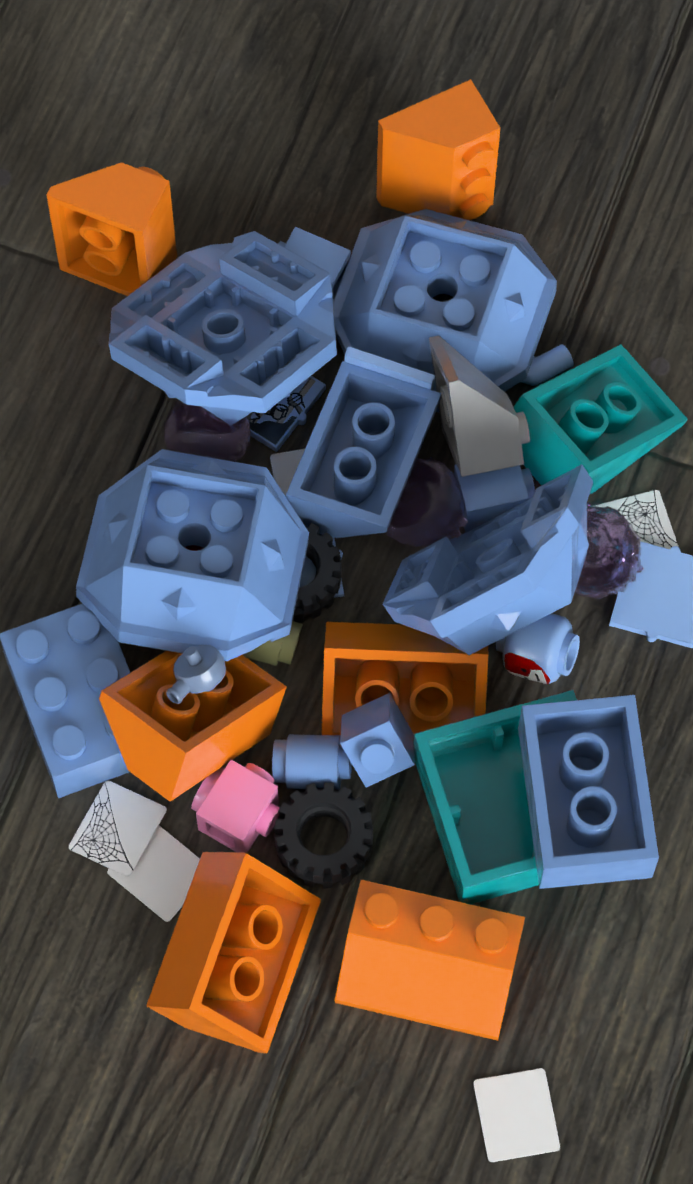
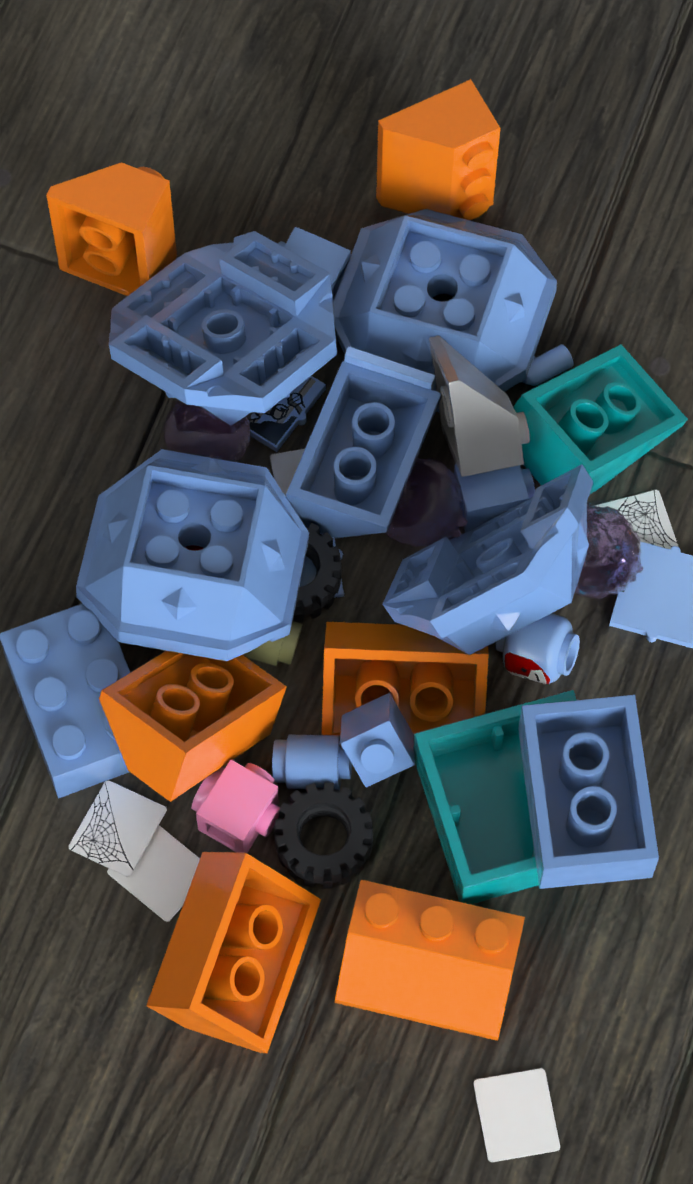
sand blue piece [166,645,226,704] -> none

